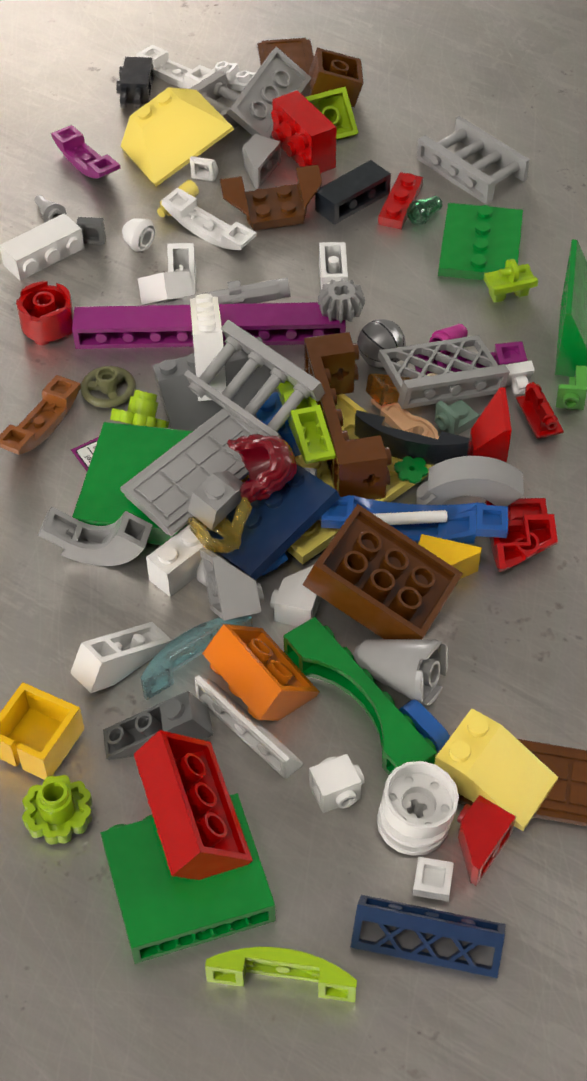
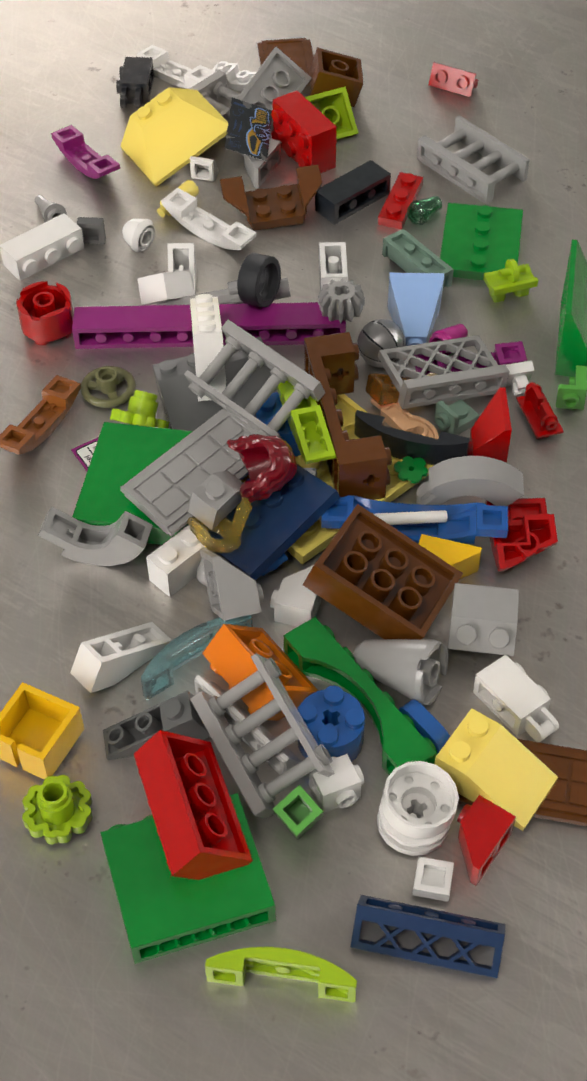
none -> light grey fence [190,653,335,819]
none -> black sticker [225,98,272,162]
none -> black tyre [237,253,281,307]
none -> bright green brick [273,785,324,840]
none -> blue brick [297,686,365,762]
none -> sand green container [382,229,454,288]
none -> light blue slope [387,272,444,346]
none -> hinge [428,62,478,97]
none -> light grey slope [448,583,519,656]
none -> white brick [473,654,559,742]

